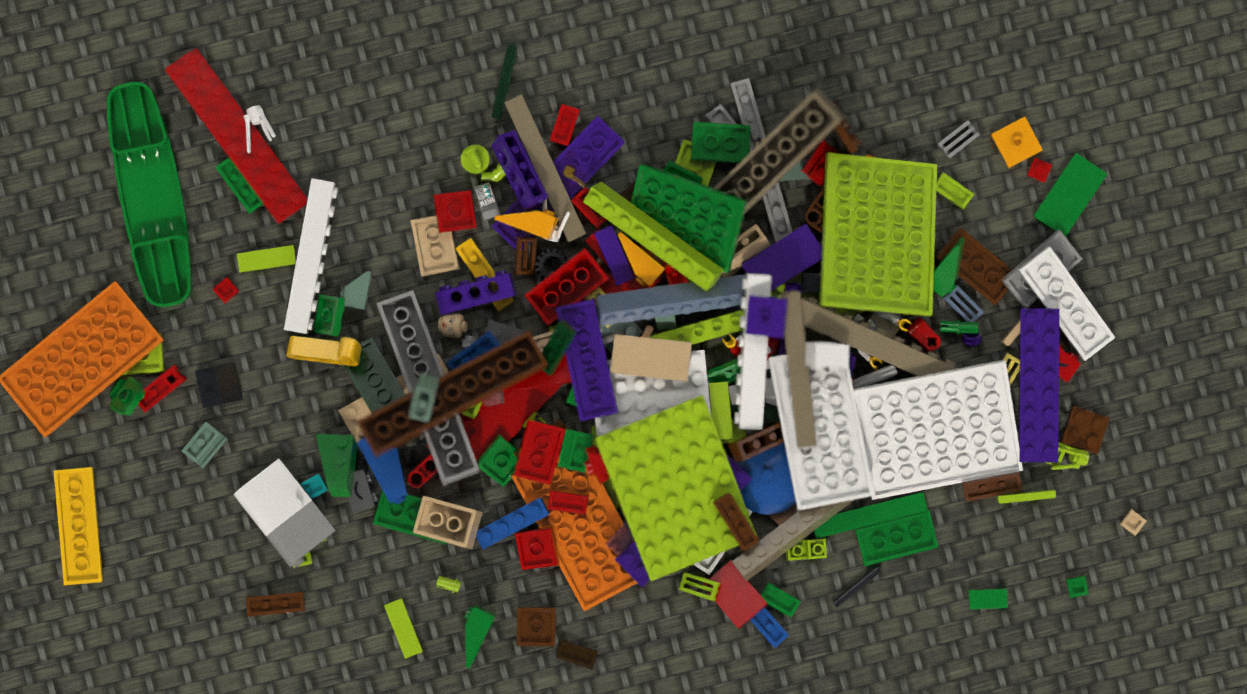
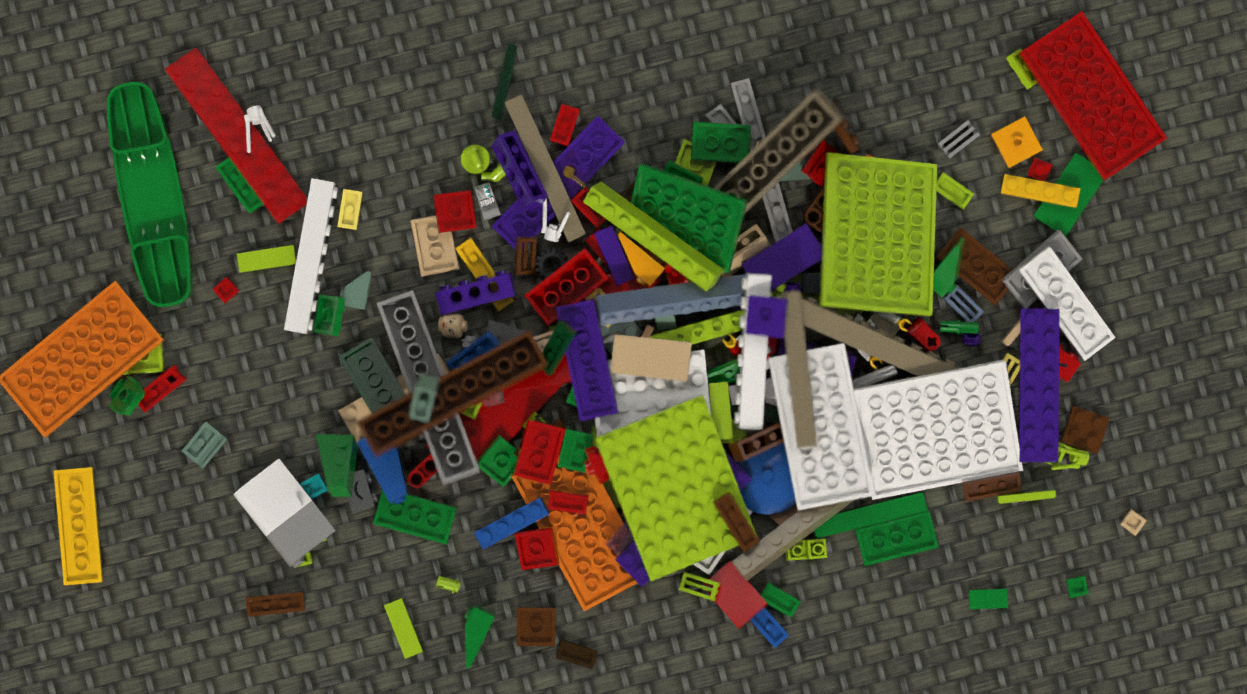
black slope [195,362,243,408] -> none
yellow beam [286,336,362,366] -> none
tan slope [413,496,483,549] -> none
light orange slope [494,209,559,240] -> none
white brick [805,342,849,372] -> none
black bar [832,566,881,607] -> none
none -> light yellow plate [337,189,363,230]
none -> yellow plate [1001,174,1080,208]
none -> lime plate [1006,48,1038,90]
none -> red plate [1018,11,1167,181]

